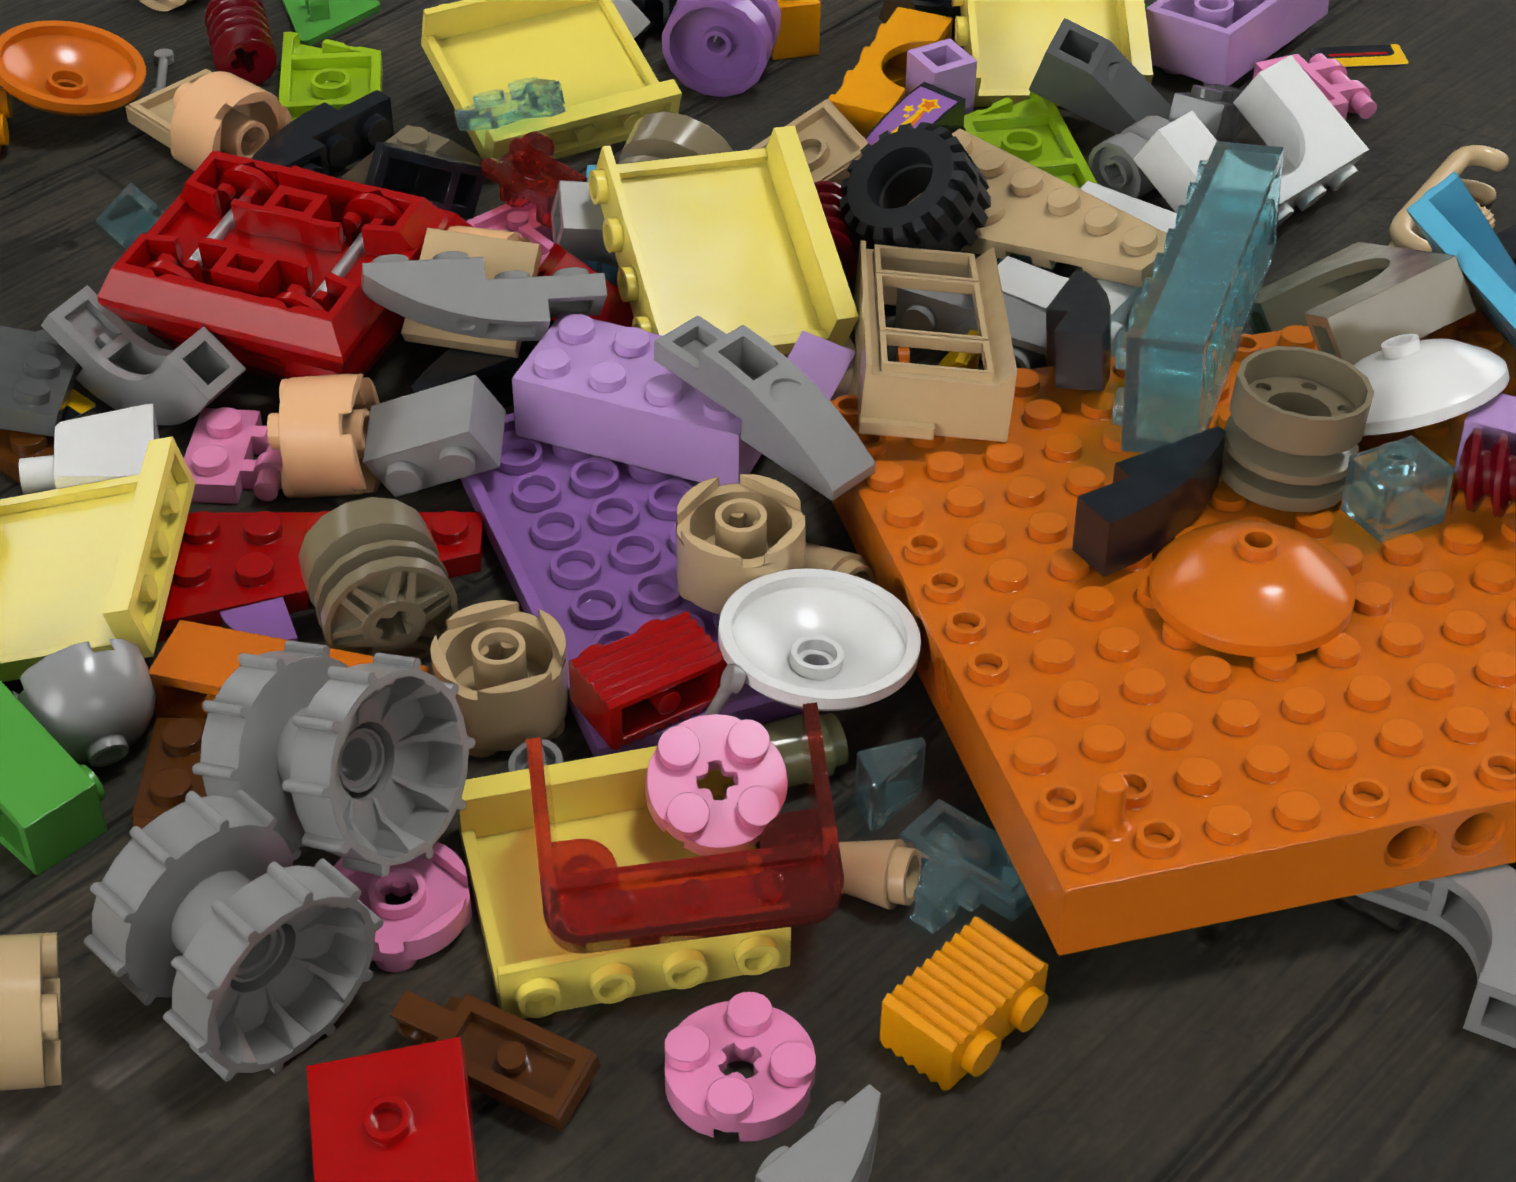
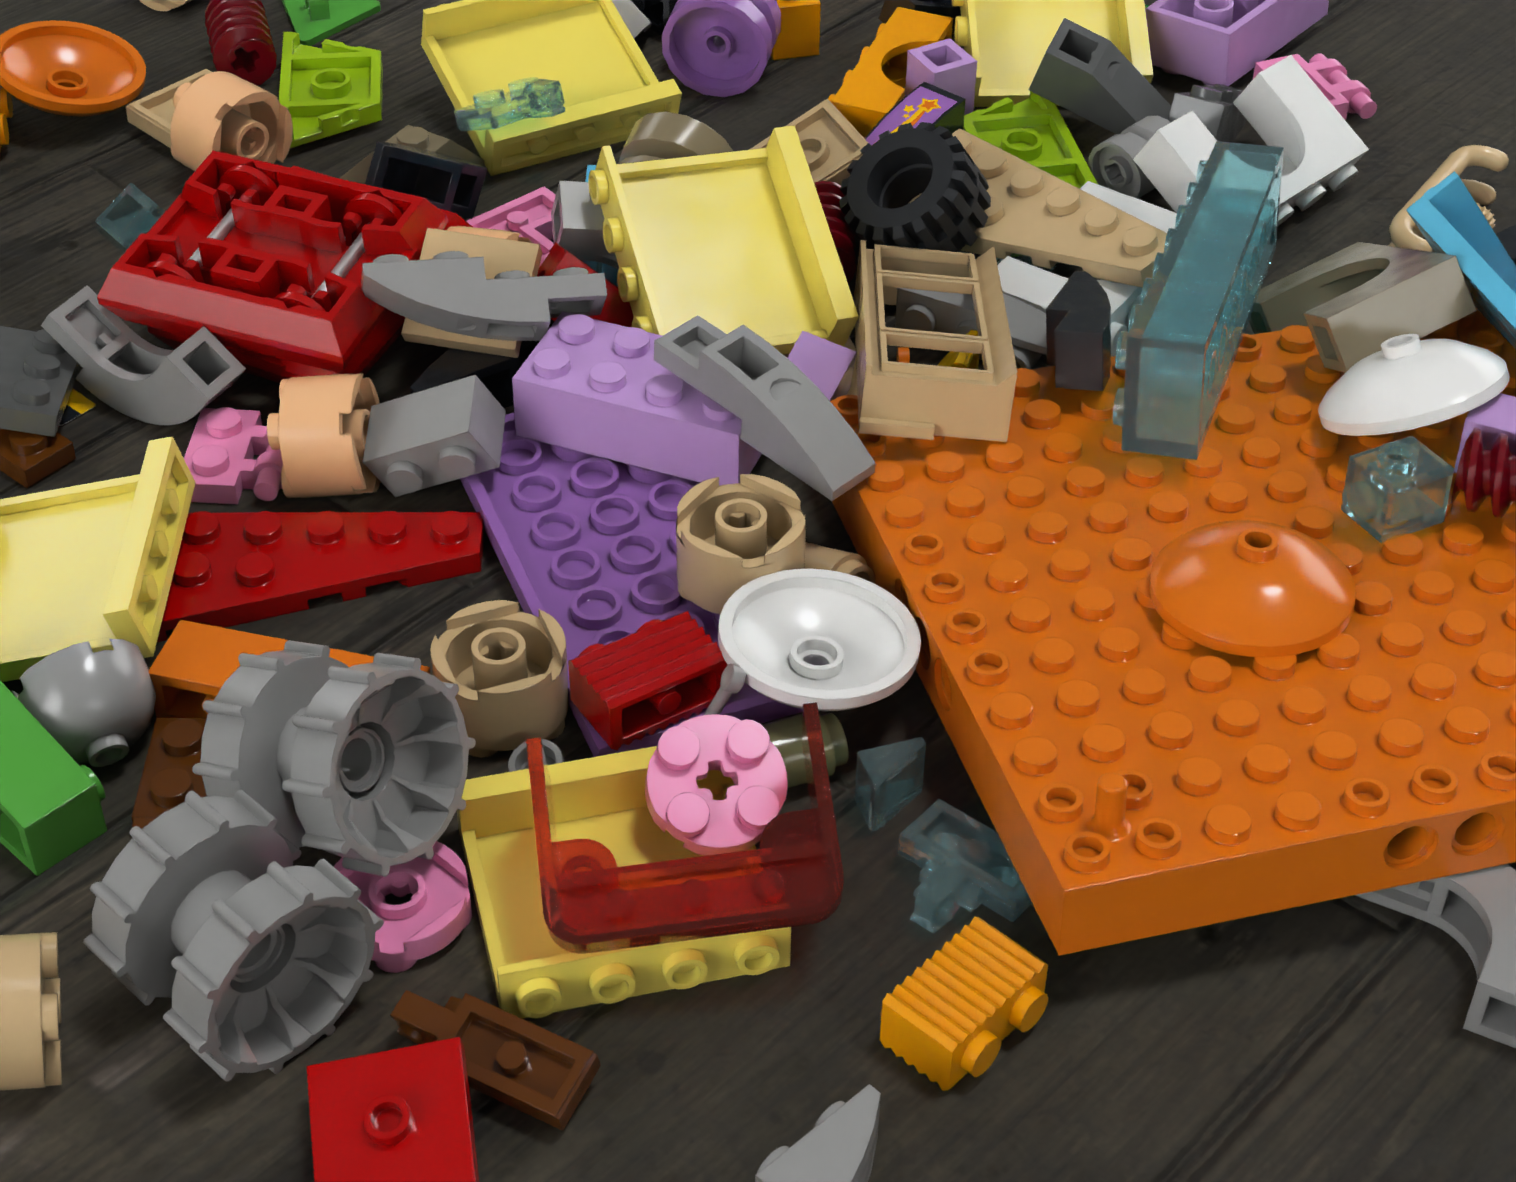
white torso [19,404,160,495] -> none
light grey hinge [149,49,175,95] -> none
medium lavender tile [220,597,298,641] -> none
black slope [251,90,394,176] -> none
dark tan wheel [298,497,458,660] -> none
clear red hips [481,131,587,229] -> none
bright pink plate [665,992,816,1142] -> none
tan cone [811,839,922,910] -> none
black slope [1072,426,1226,577] -> none
dark tan wheel [1220,346,1374,512] -> none
sticker [1310,44,1409,67] -> none

